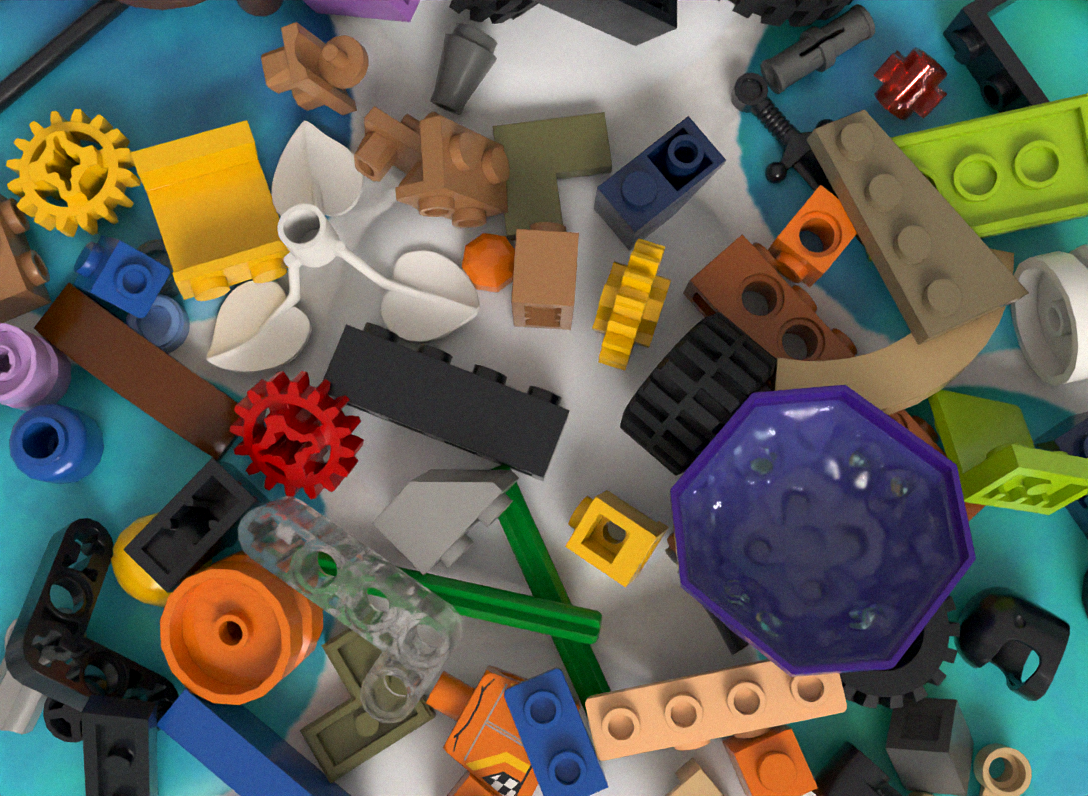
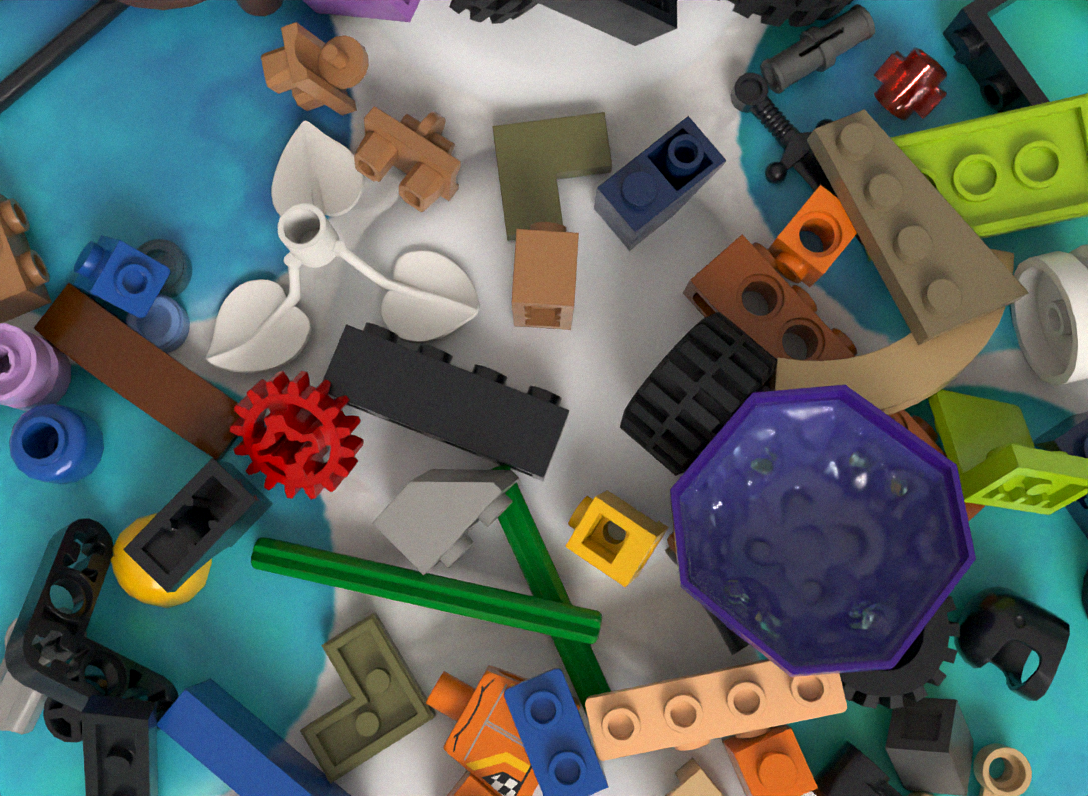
yellow gear [6,109,141,237] -> none
yellow panel [130,120,290,301] -> none
orange wheel [160,548,323,705] -> none
clear beam [238,496,463,724] -> none
medium nougat bracket [395,115,510,228] -> none
dark grey cone [430,23,497,115] -> none
orange tile [462,233,515,293] -> none
yellow gear [592,238,672,371] -> none

